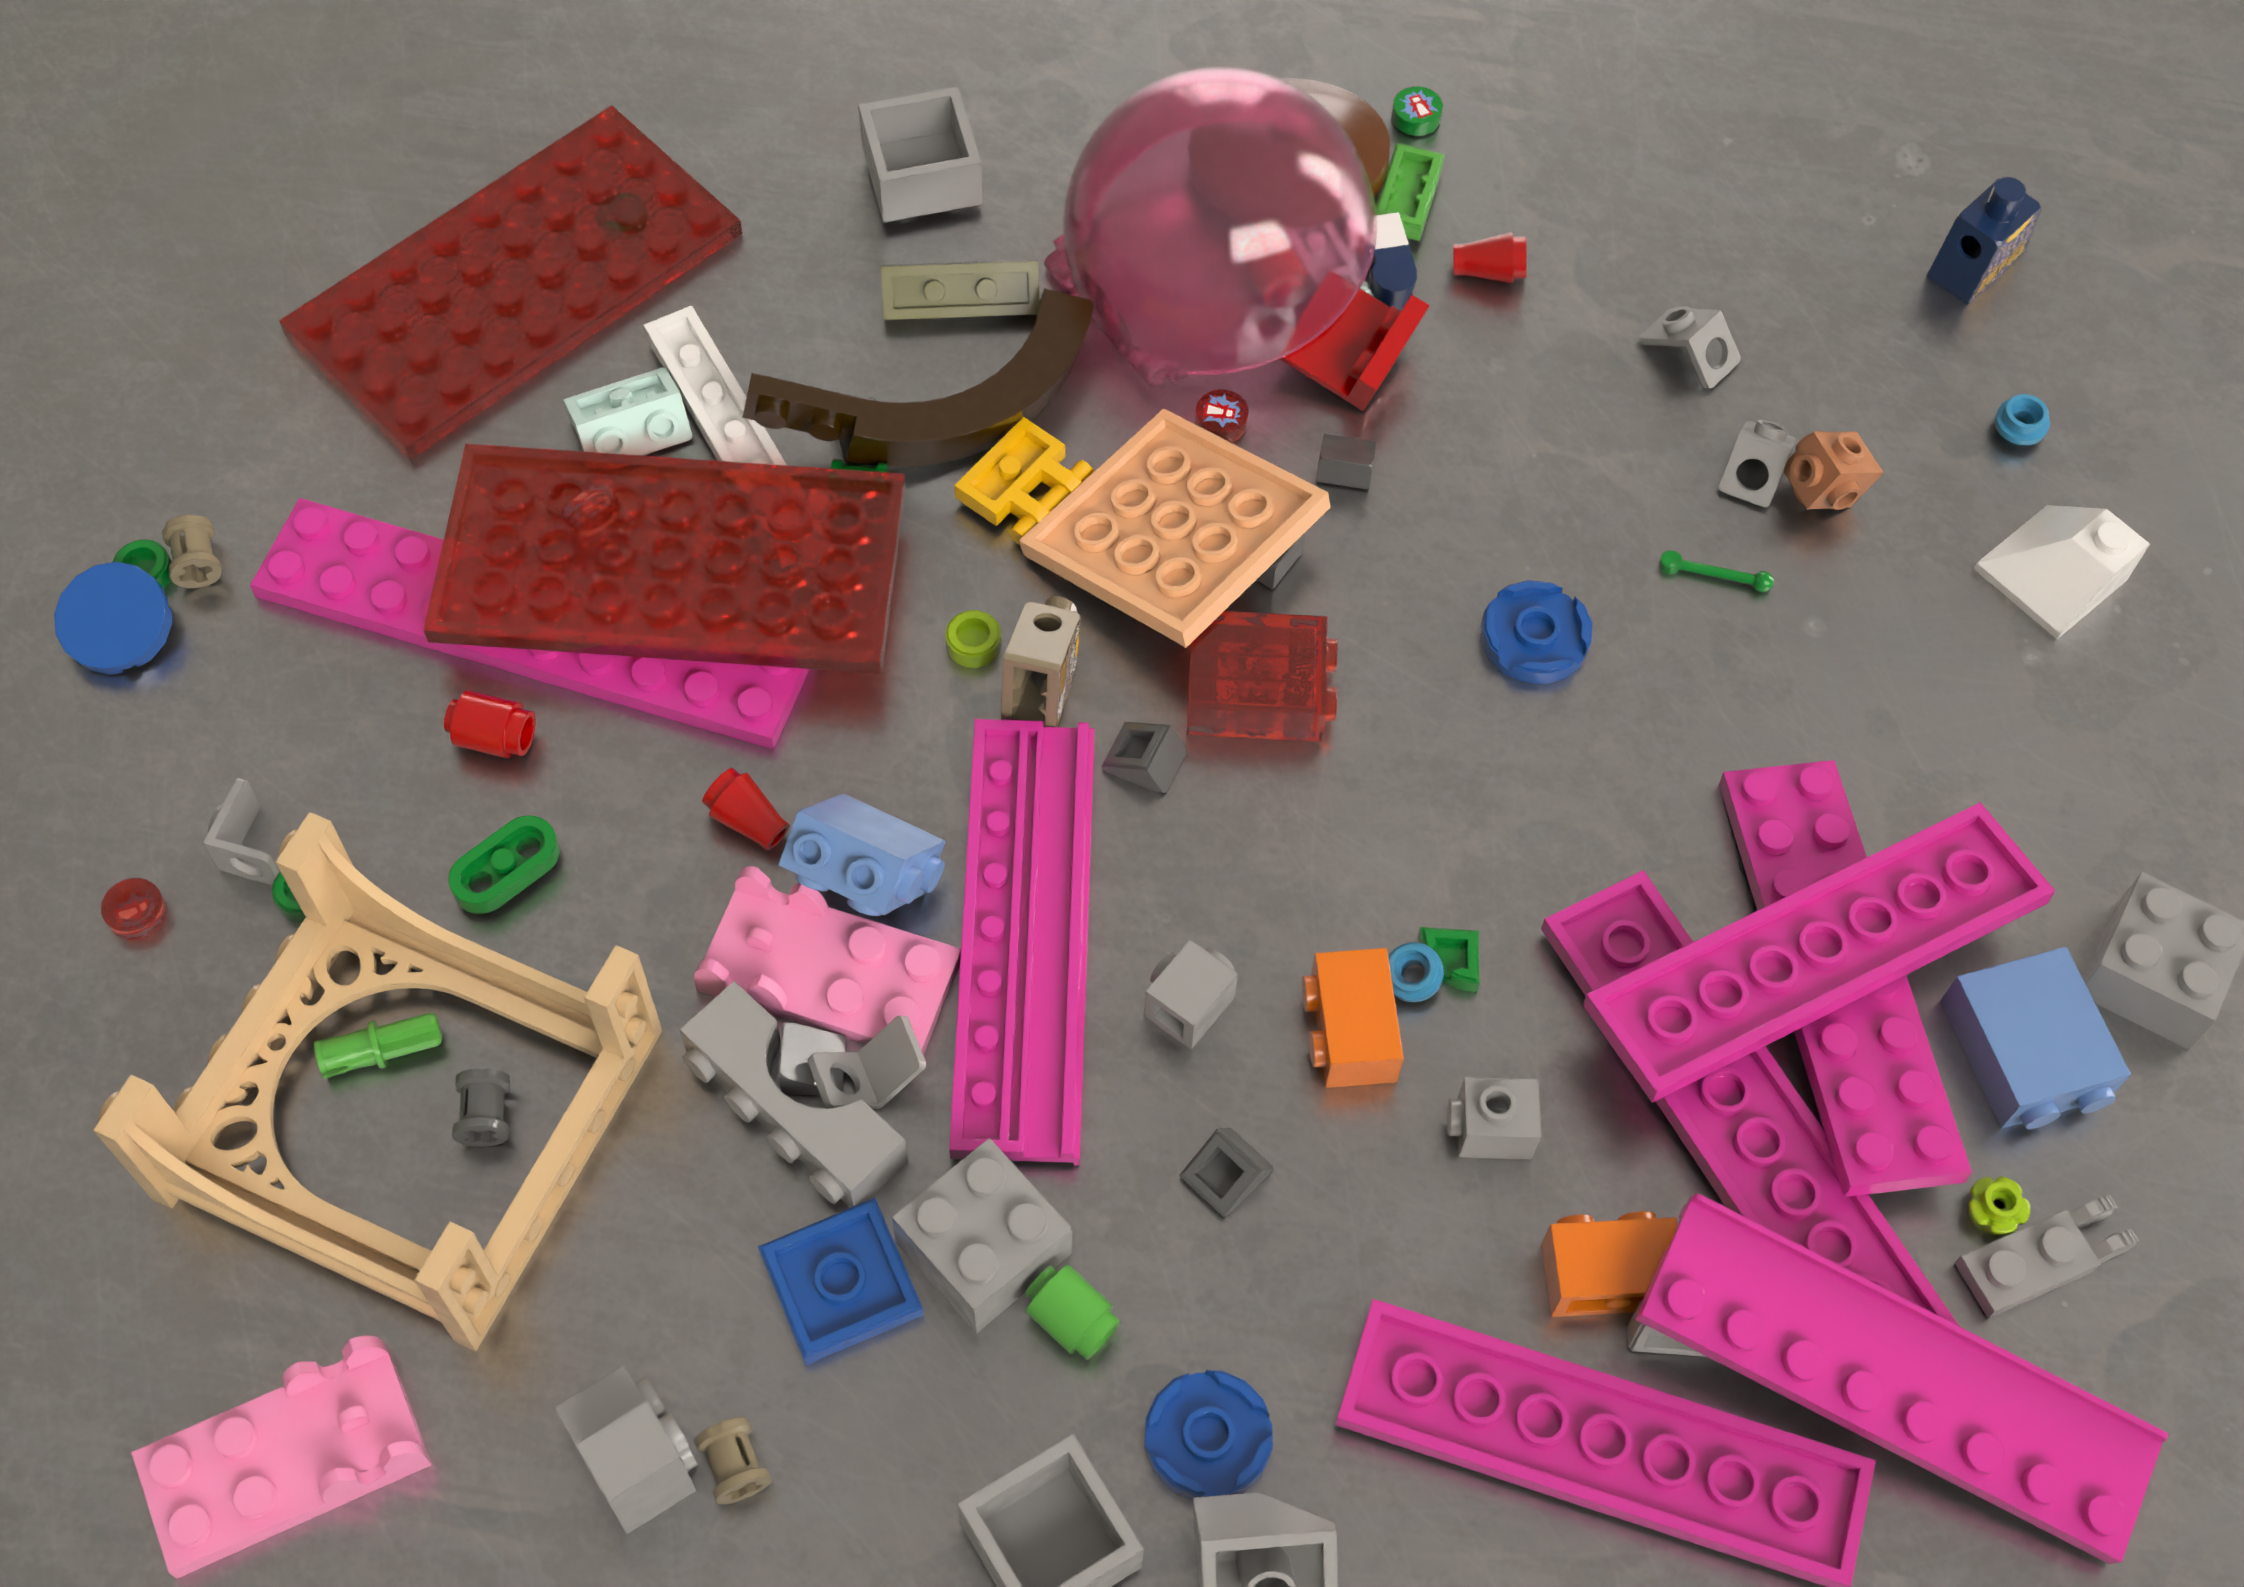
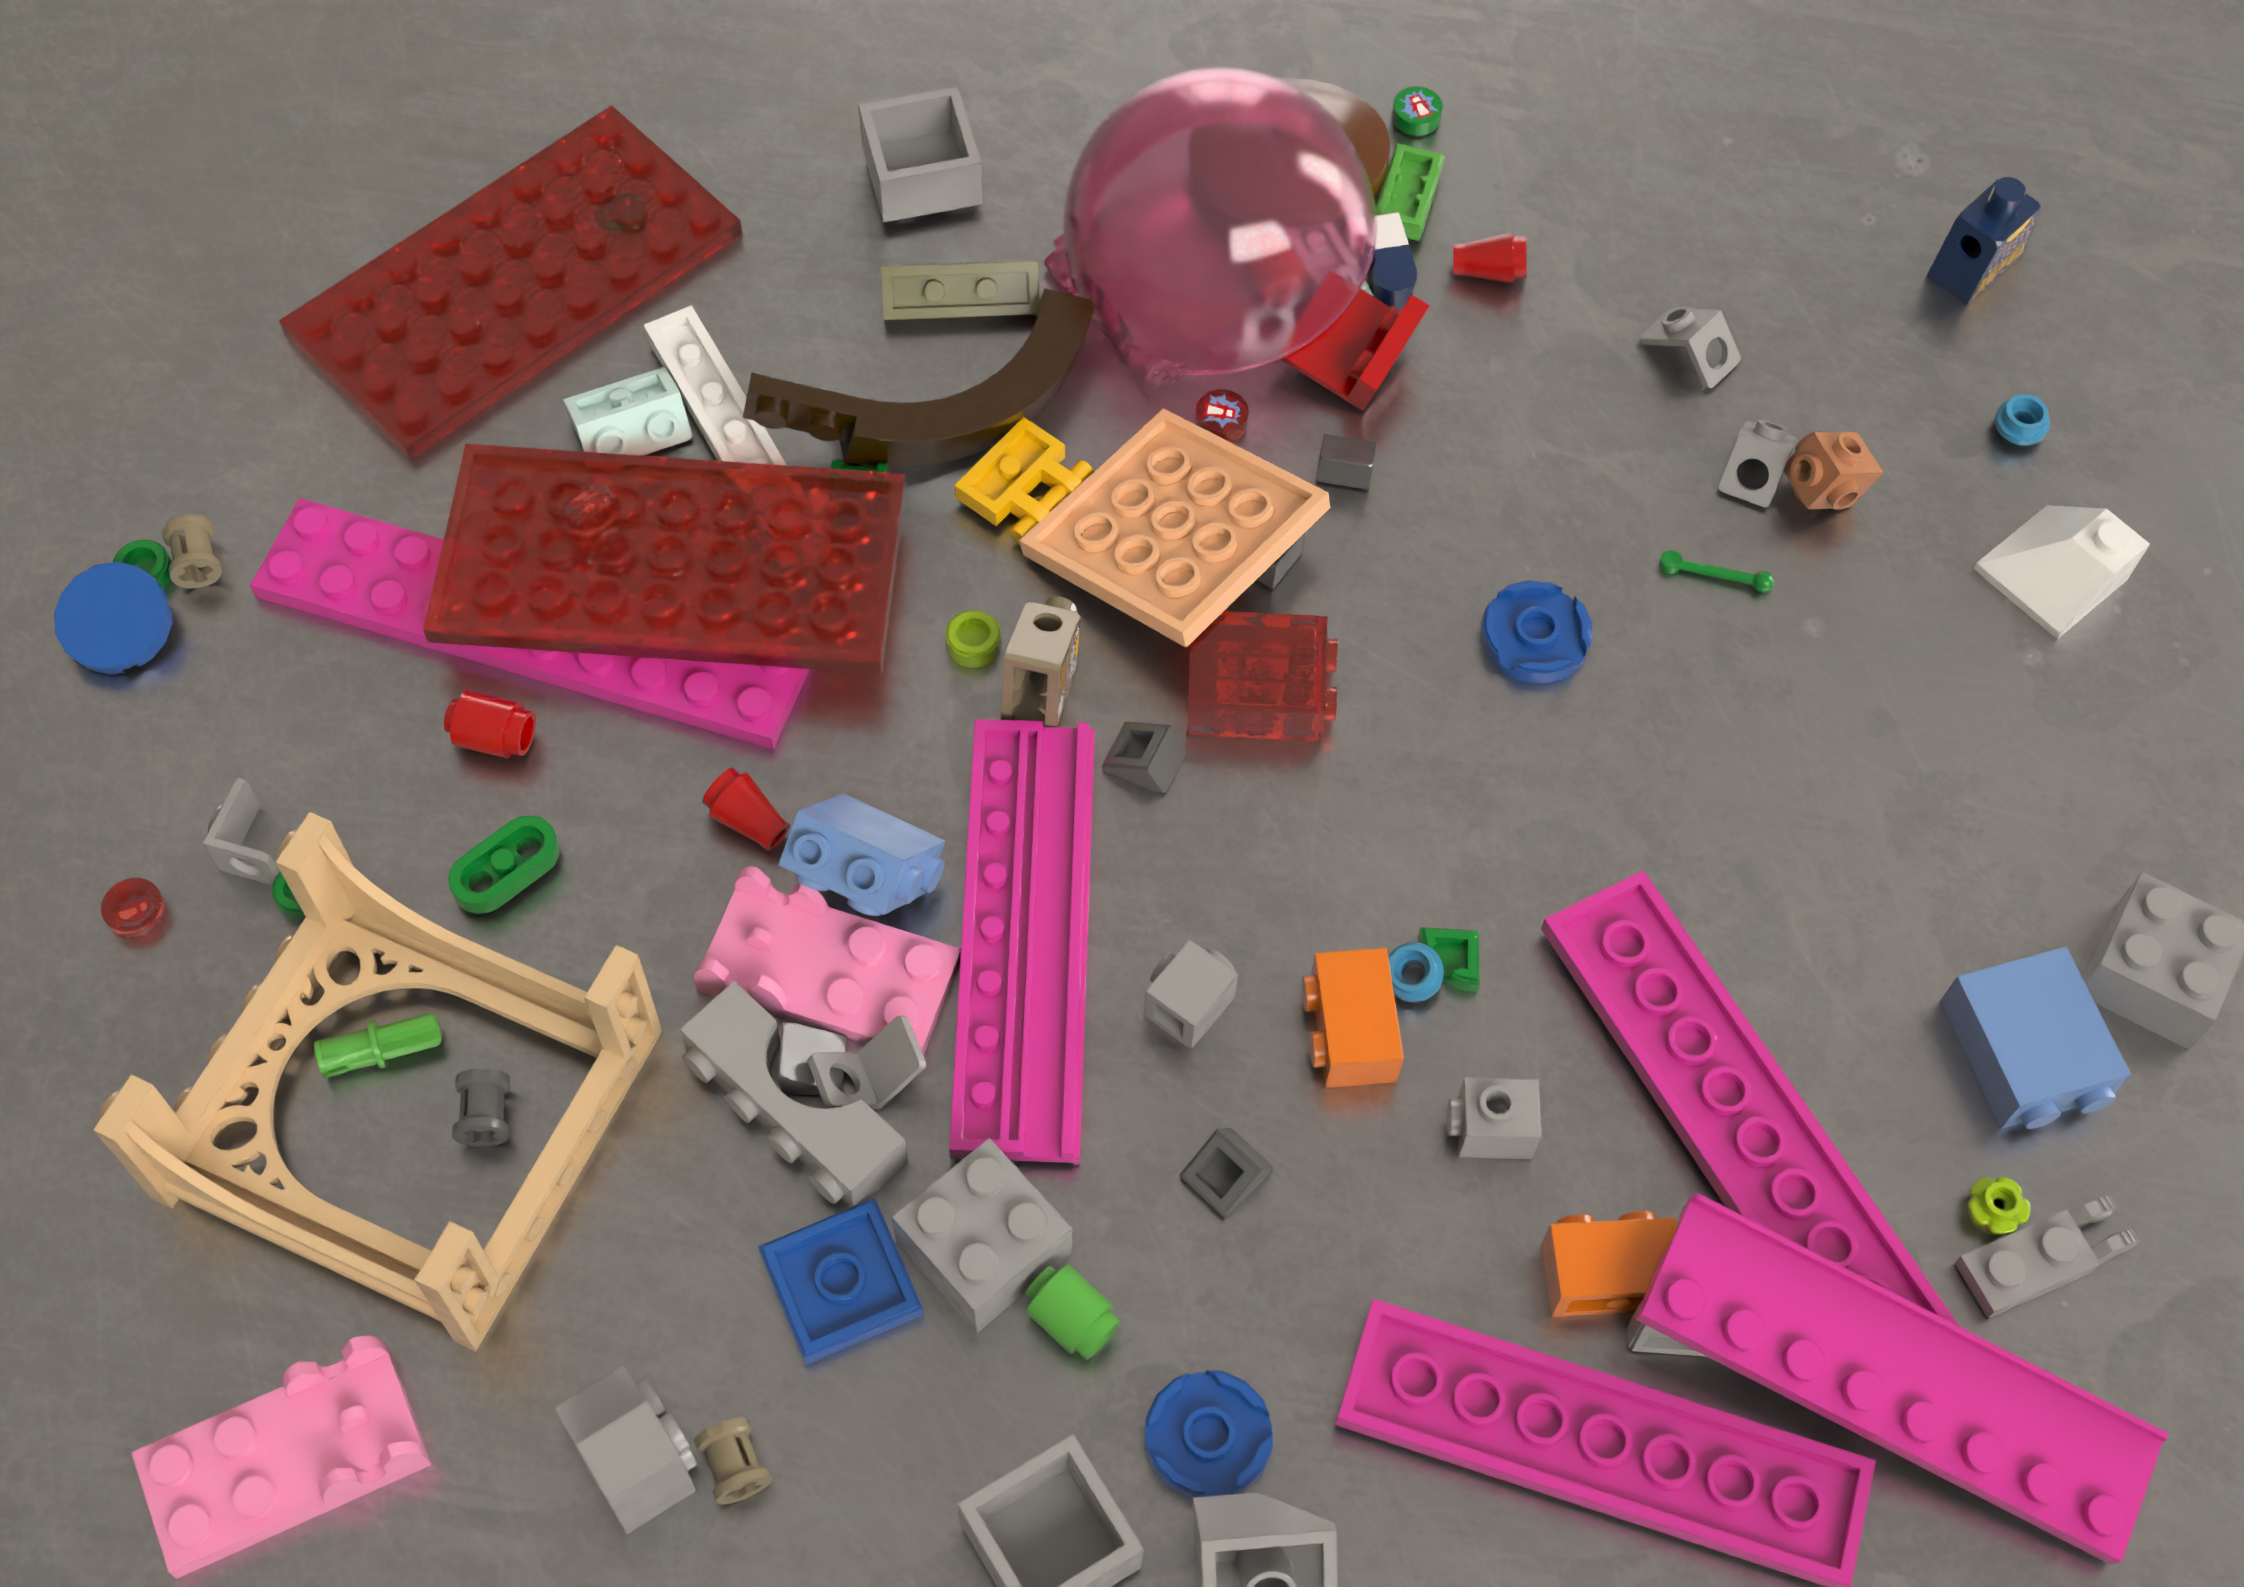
dark pink plate [1583,802,2055,1103] -> none
dark pink plate [1719,760,1972,1197] -> none

